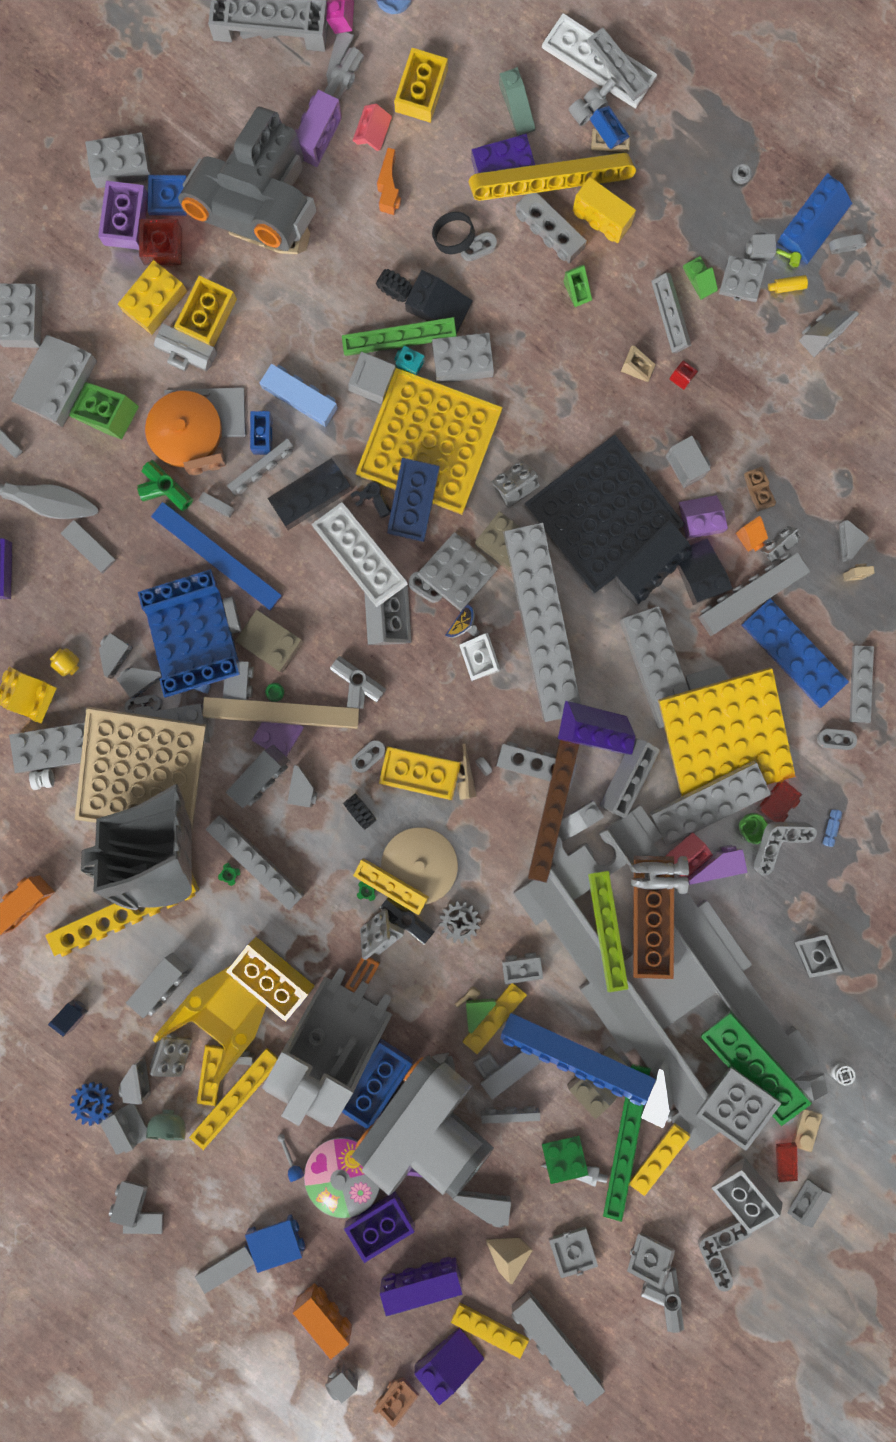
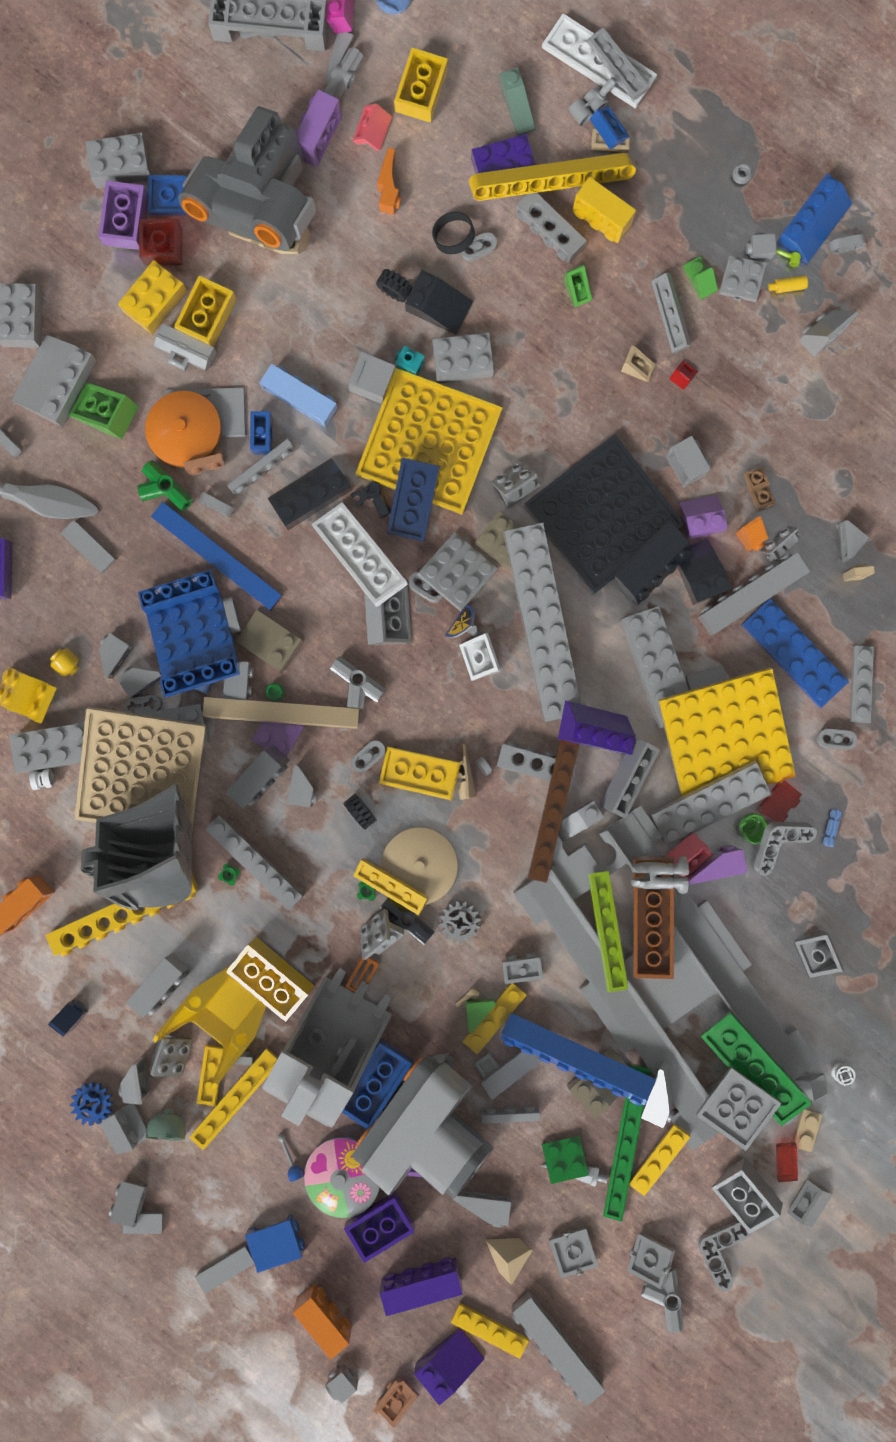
bright green plate [342,317,457,356] -> none

